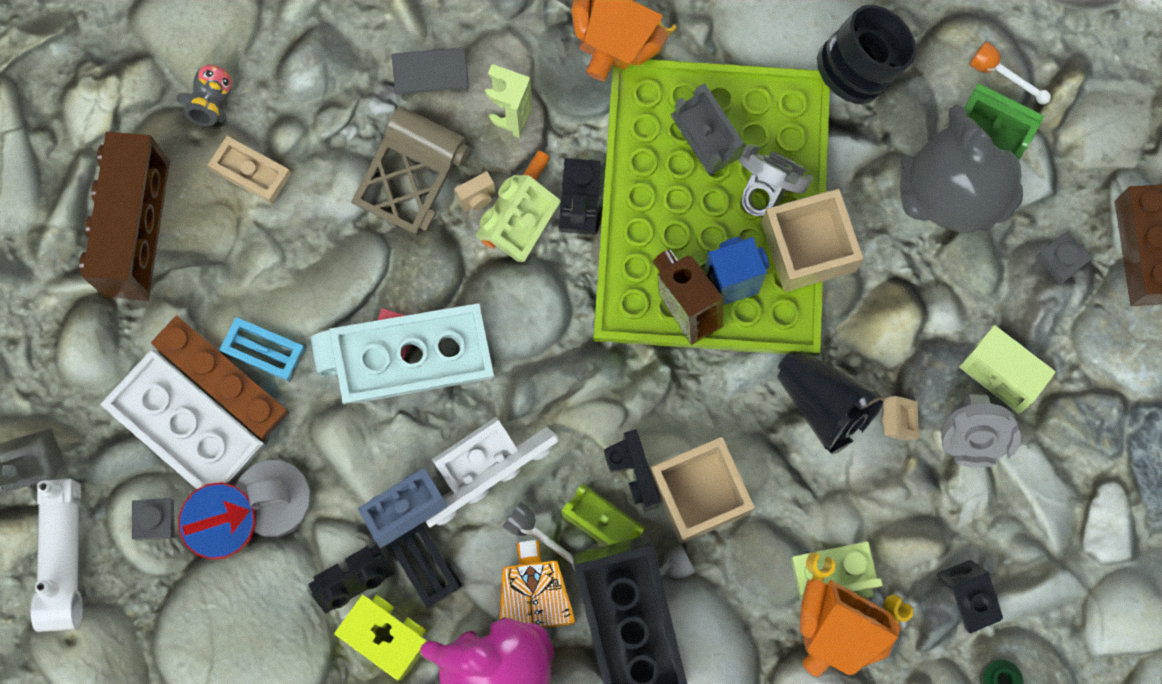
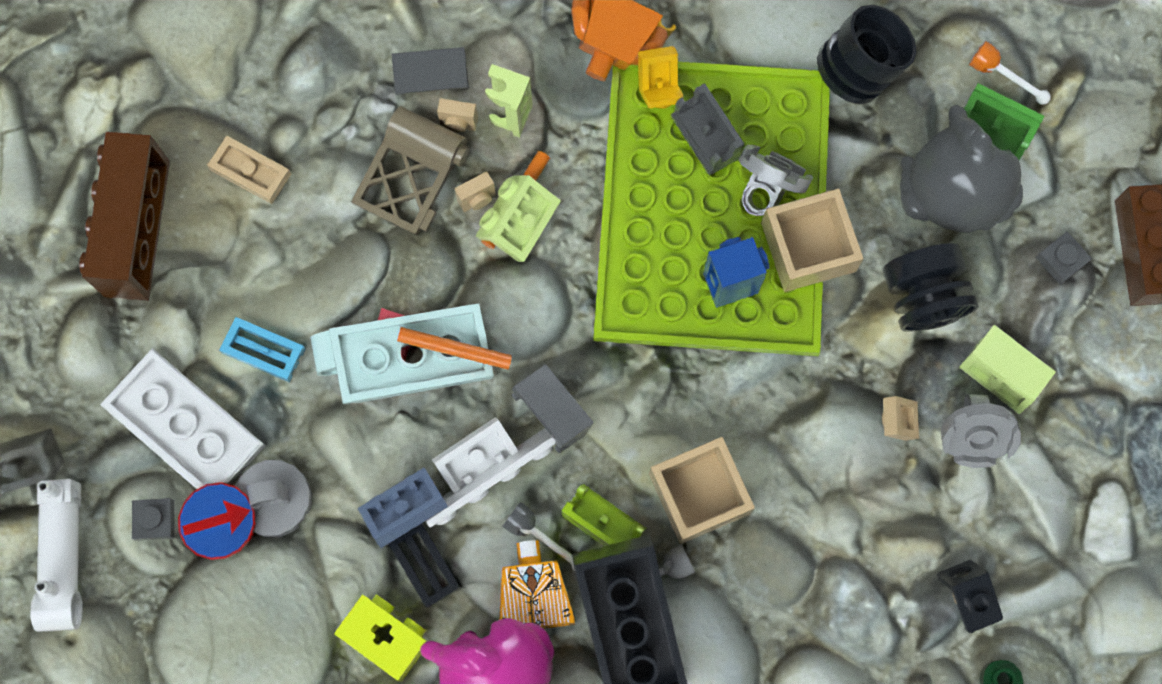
dark orange plate [151,315,289,441] -> none
dark grey animal [176,64,232,127] -> none
black hinge [308,545,393,614] -> none
black hinge [559,158,601,235] -> none
black hinge [604,429,660,512] -> none
reddish brown torso [653,250,723,345] -> none
black cone [777,351,883,455] -> none
yellowish green bracket [791,542,883,602] -> none
orange torso [799,552,914,677] -> none
none -> orange bar [397,327,512,370]
none -> tan plate [437,98,478,133]
none -> dark grey hinge [511,364,594,453]
none -> yellow bracket [638,46,683,109]
none -> black wheel [882,243,979,332]

